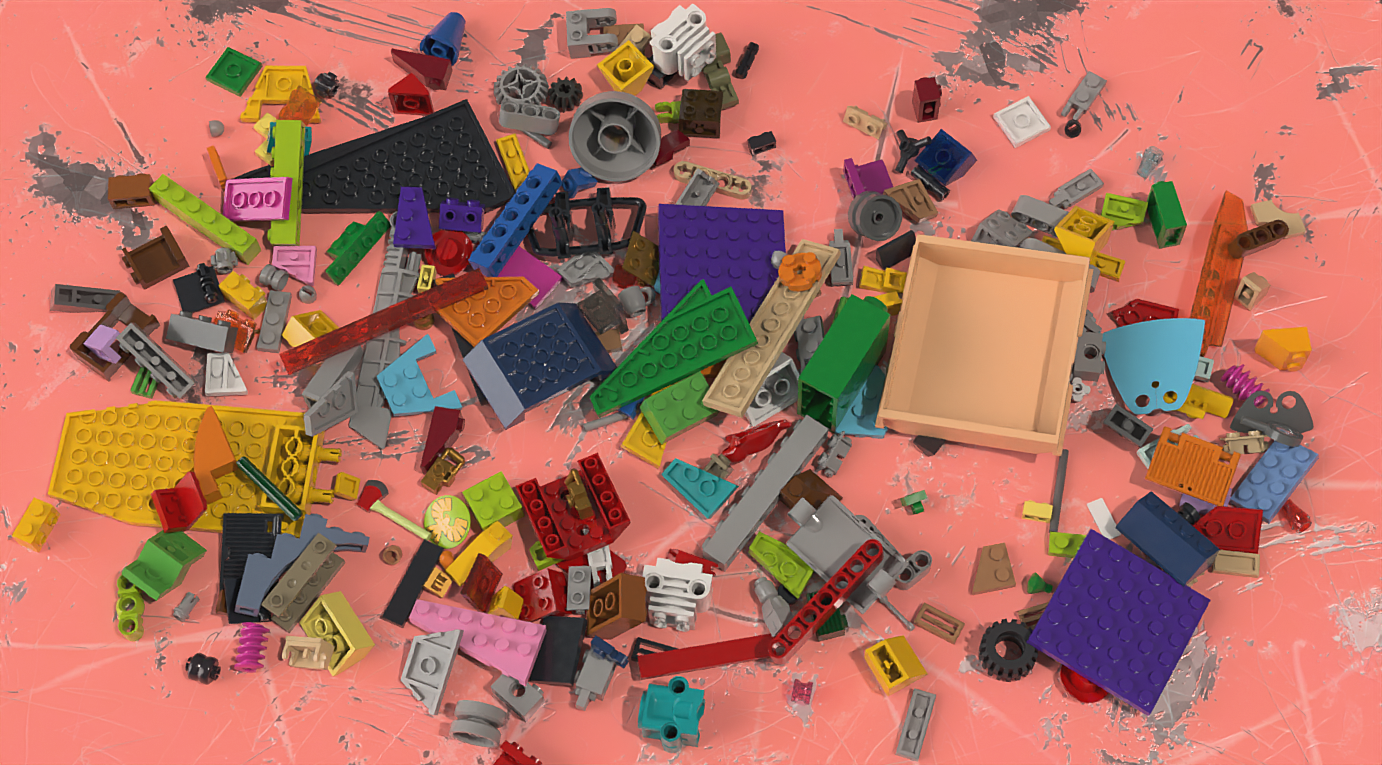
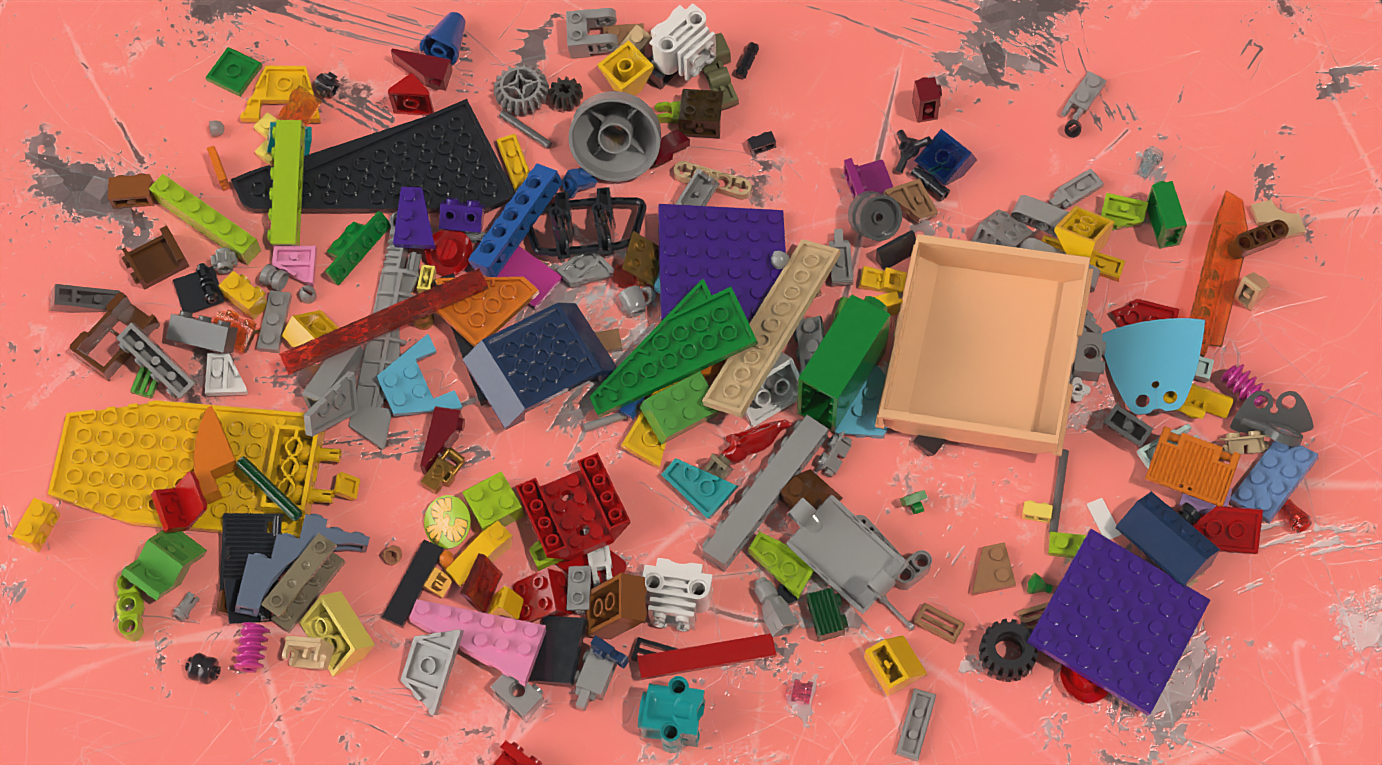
lavender panel [83,325,121,364] -> none
tile [223,177,293,222] -> none
piece [356,480,432,541] -> none
light grey wheel [449,700,507,748] -> none
light grey beam [499,100,560,135] -> none
pearl gold piece [565,469,593,520] -> none
clear smoke bracket [577,278,629,335] -> none
red piece [666,548,719,577] -> none
red beam [768,539,884,665] -> none
orange plate [778,252,822,292] -> none
tan hinge [843,105,888,140] -> none
white tile [993,96,1051,148] -> none
tan tile [1212,550,1260,578] -> none
light orange slope [1254,327,1312,372] -> none

